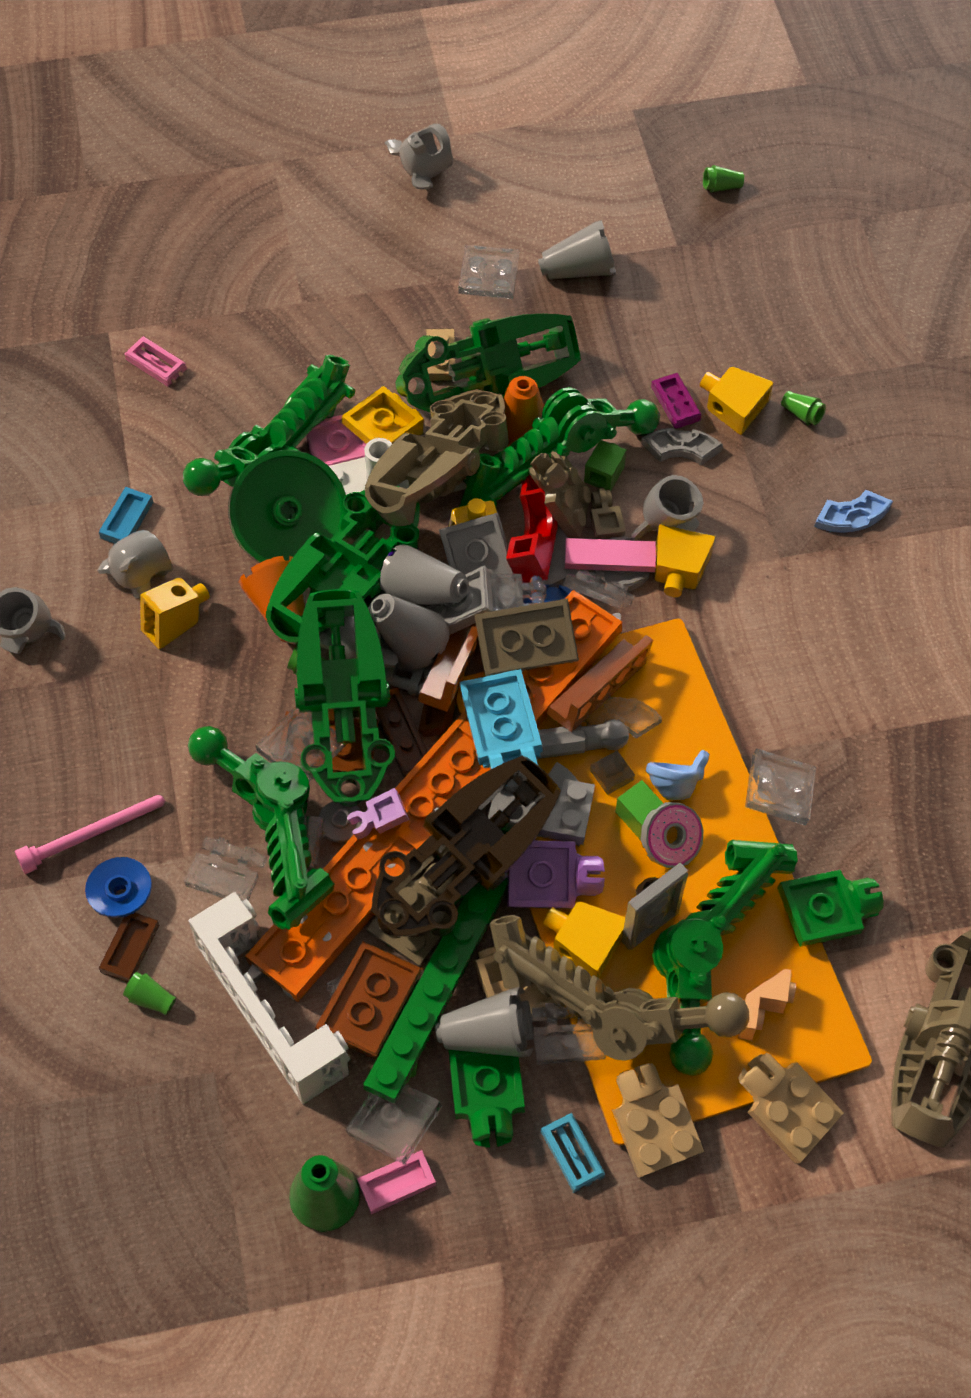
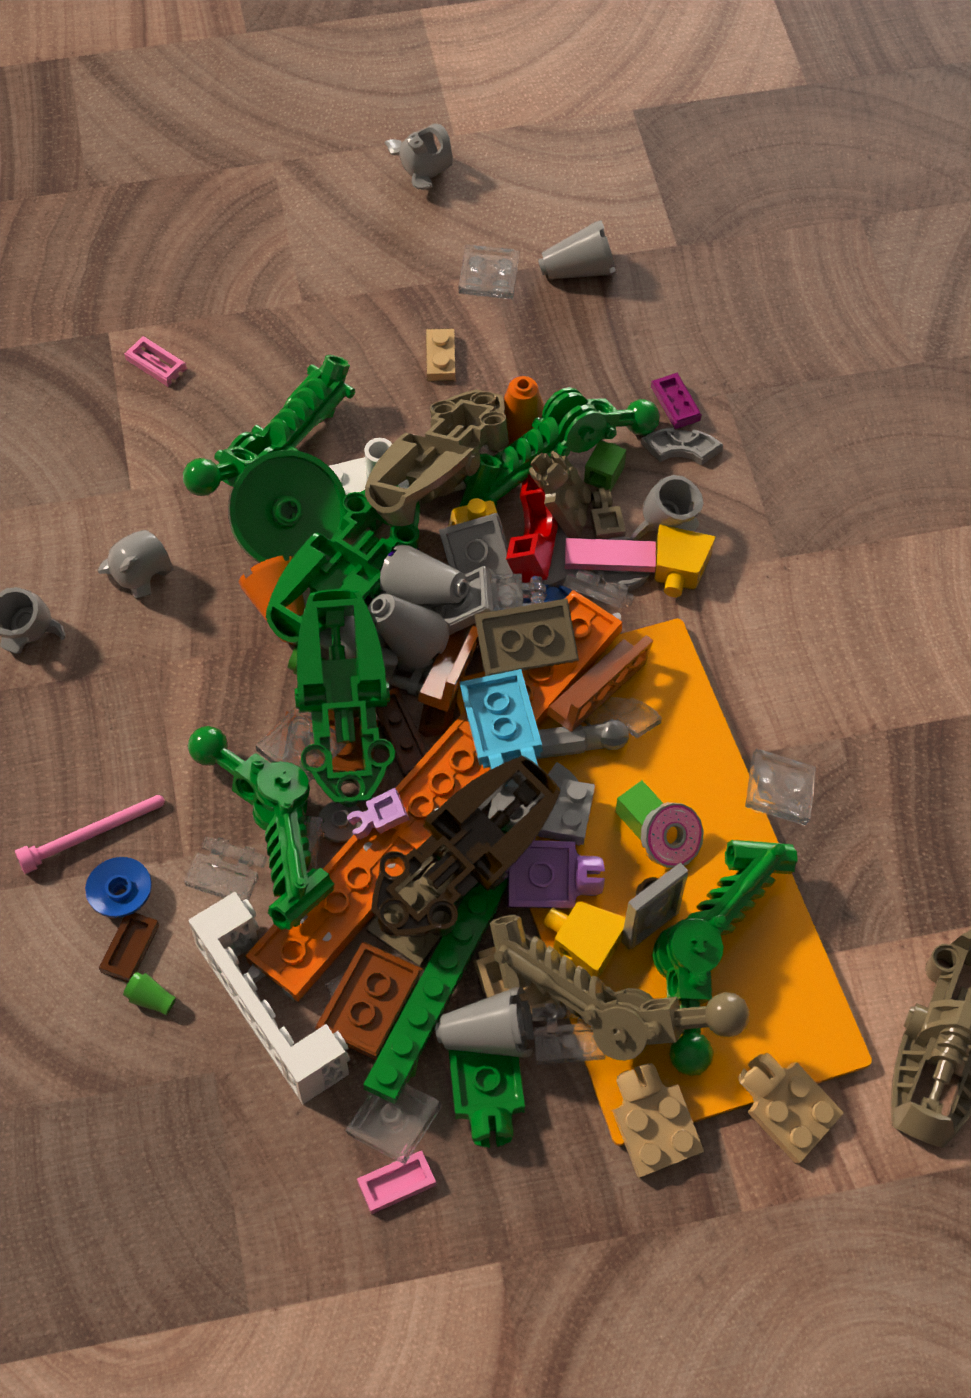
dark azure tile [99,487,153,544] -> none
yellow torso [140,578,210,650] -> none
green cone [289,1155,360,1232] -> none
bright pink tile [305,415,366,466] -> none
yellow plate [342,386,424,444] -> none
green piece [395,313,581,413] -> none
medium azure tile [541,1113,605,1193] -> none
clear smoke tile [590,751,635,795] -> none
light blue hat [646,750,710,801] -> none
yellow torso [700,367,774,435] -> none
bright green cone [703,165,744,192] -> none
light nougat slope [738,969,796,1041] -> none
green plate [777,869,884,947] -> none
bright green cone [781,391,826,425] -> none
light blue tile [814,490,893,533] -> none

